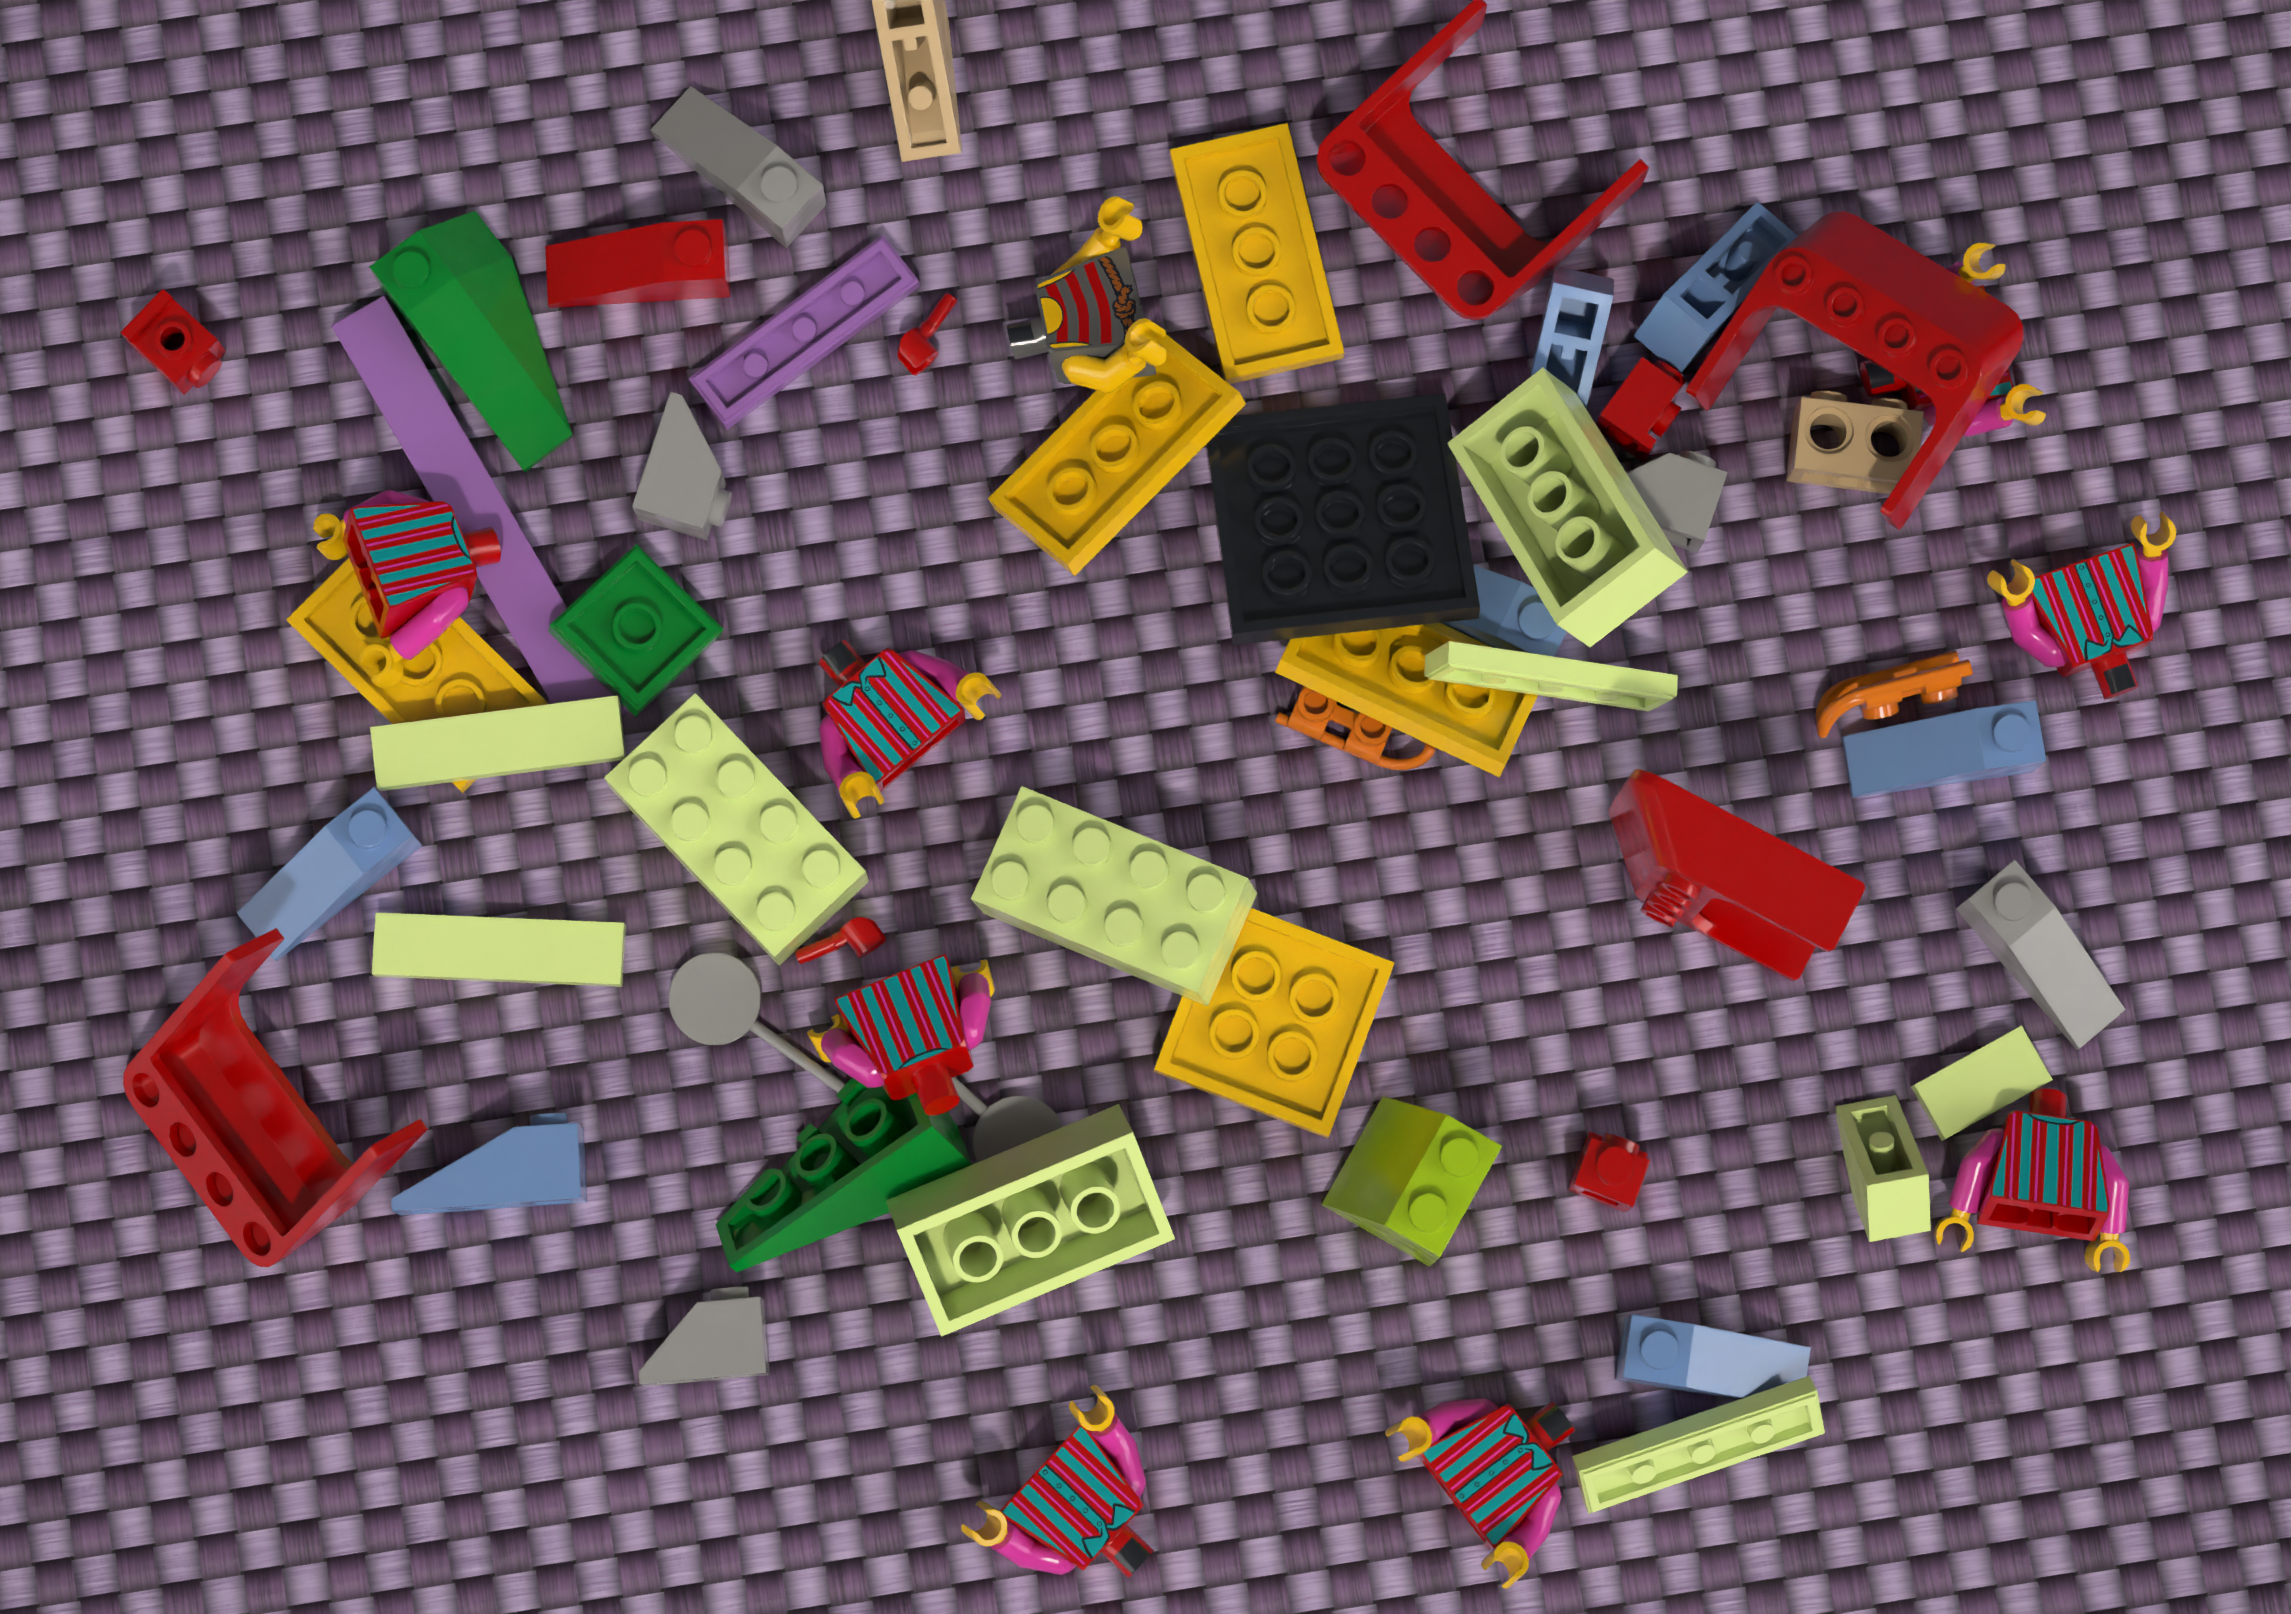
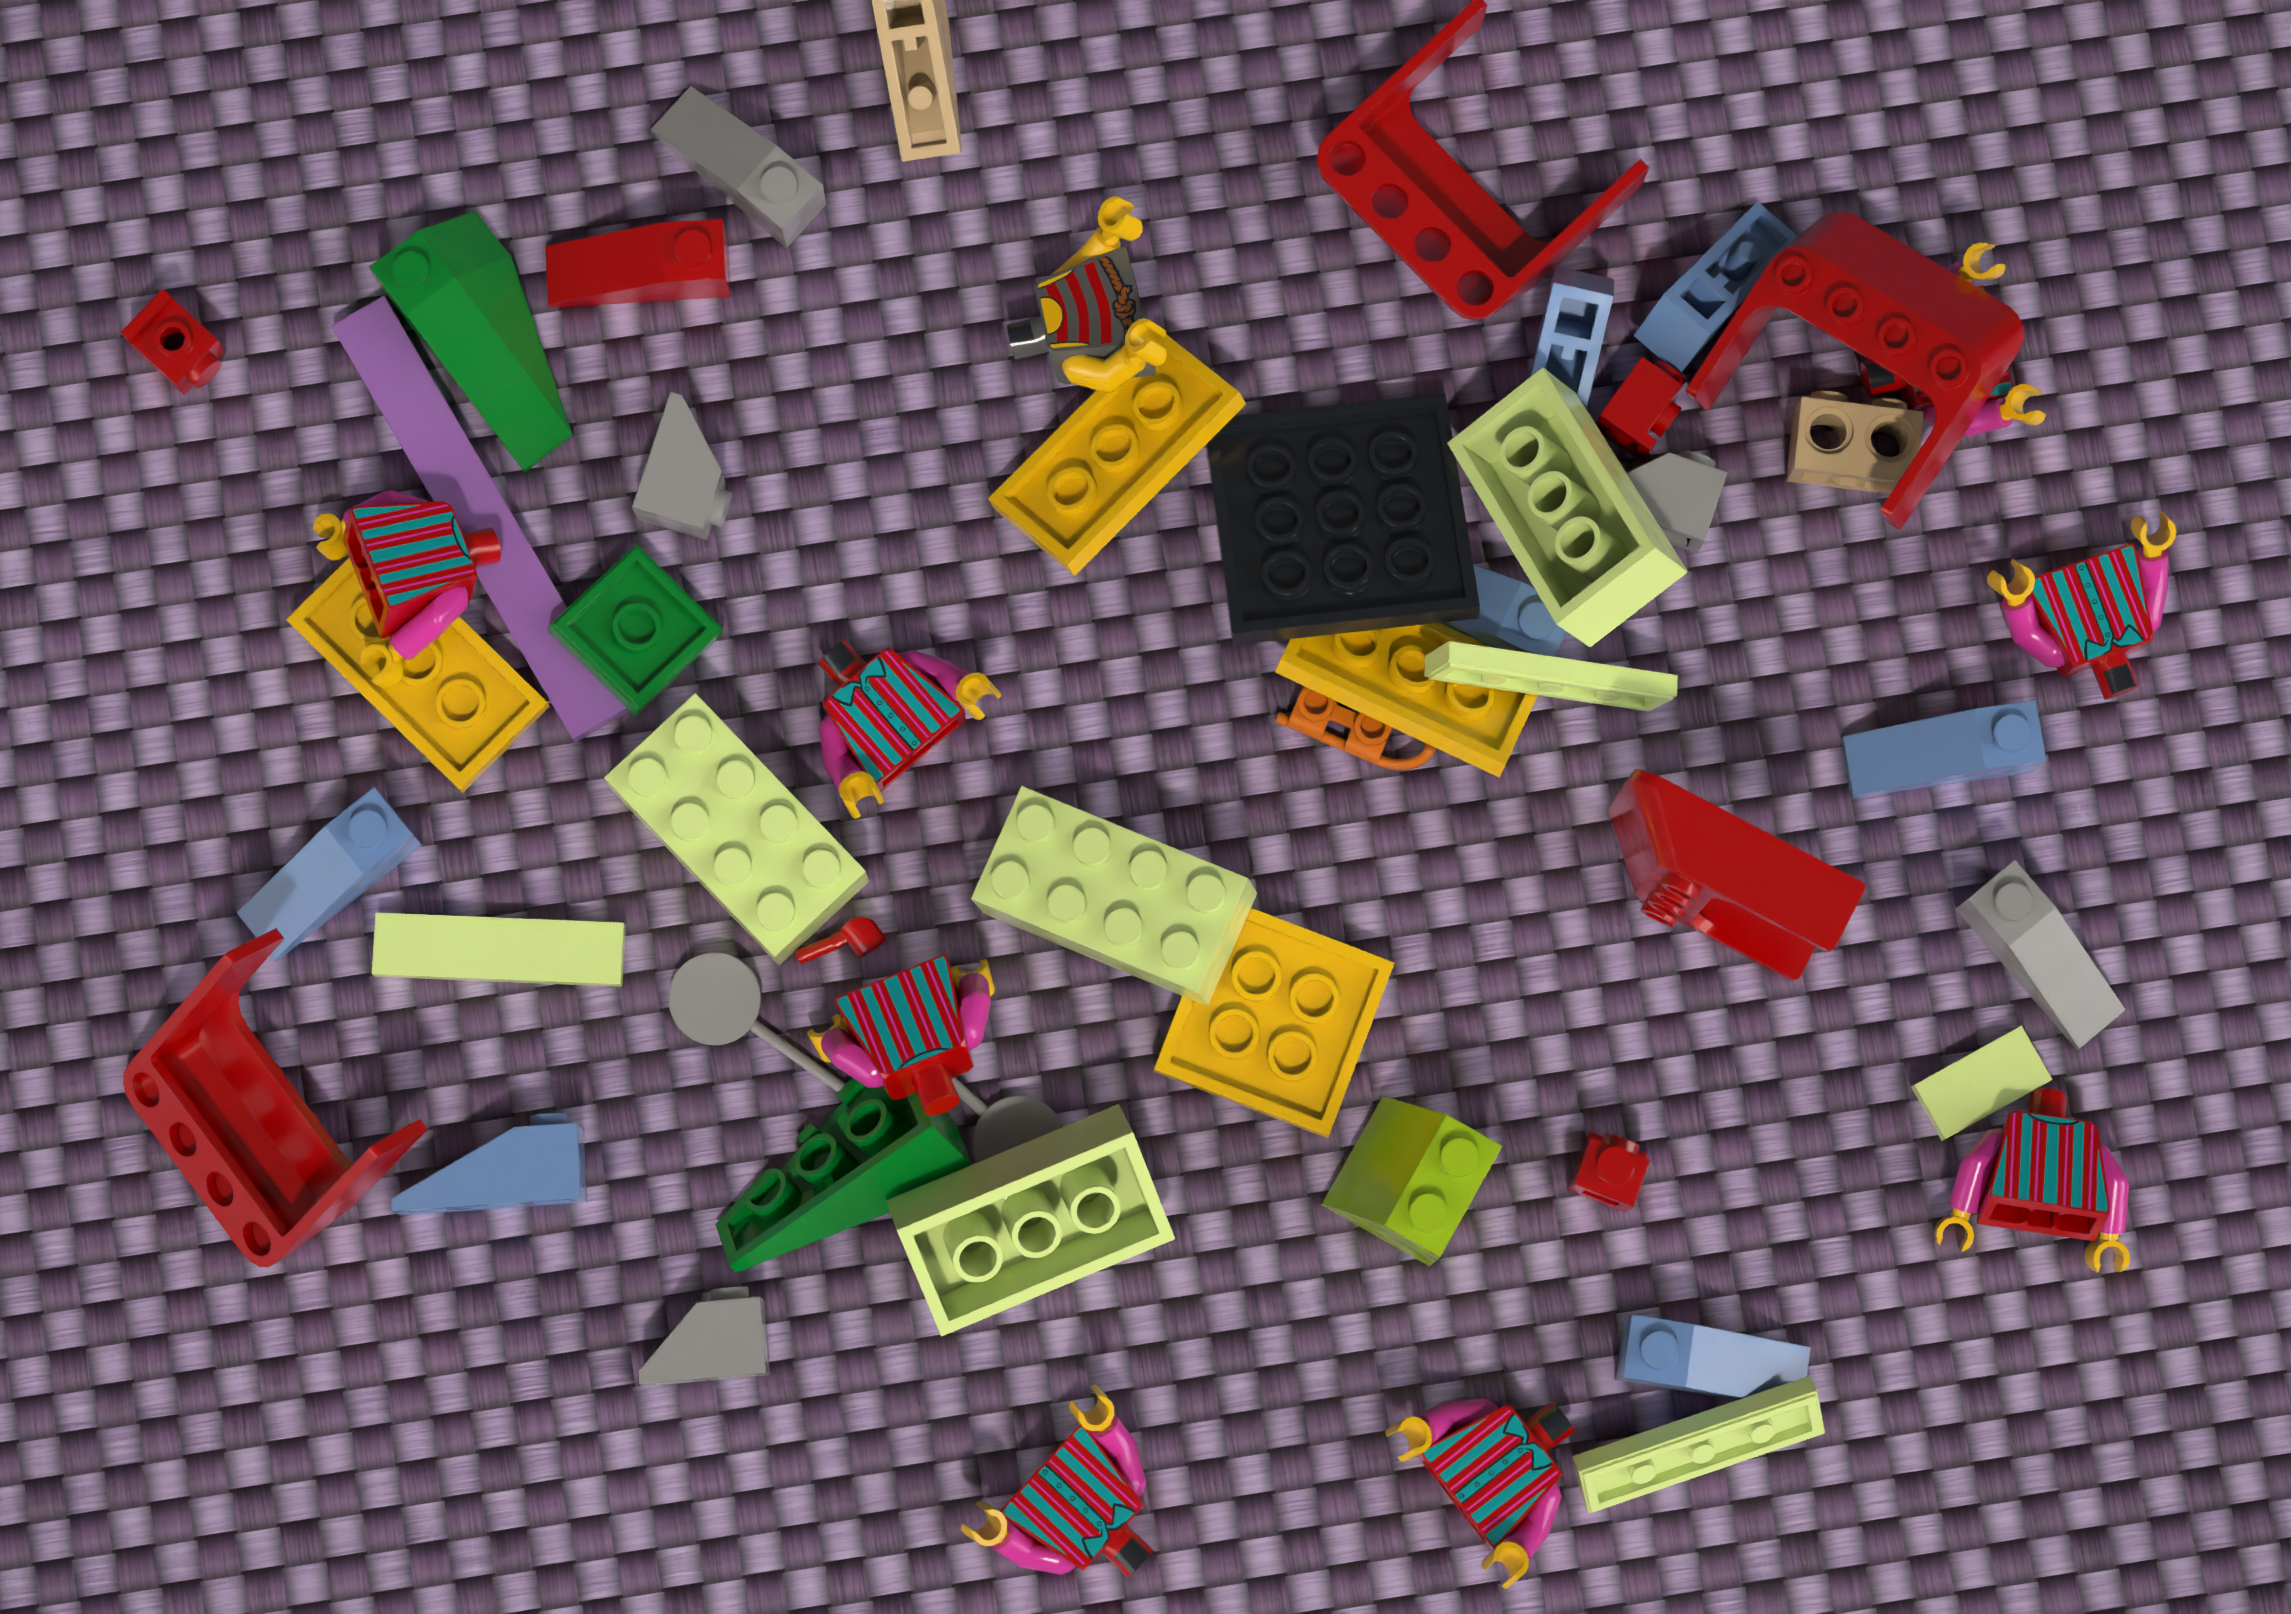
yellowish green tile [370,696,626,791] -> none
medium lavender tile [688,235,920,431] -> none
red hand [897,293,957,376] -> none
yellow plate [1169,123,1344,384] -> none
orange piece [1815,651,1973,738] -> none
yellowish green slope [1835,1095,1931,1242] -> none

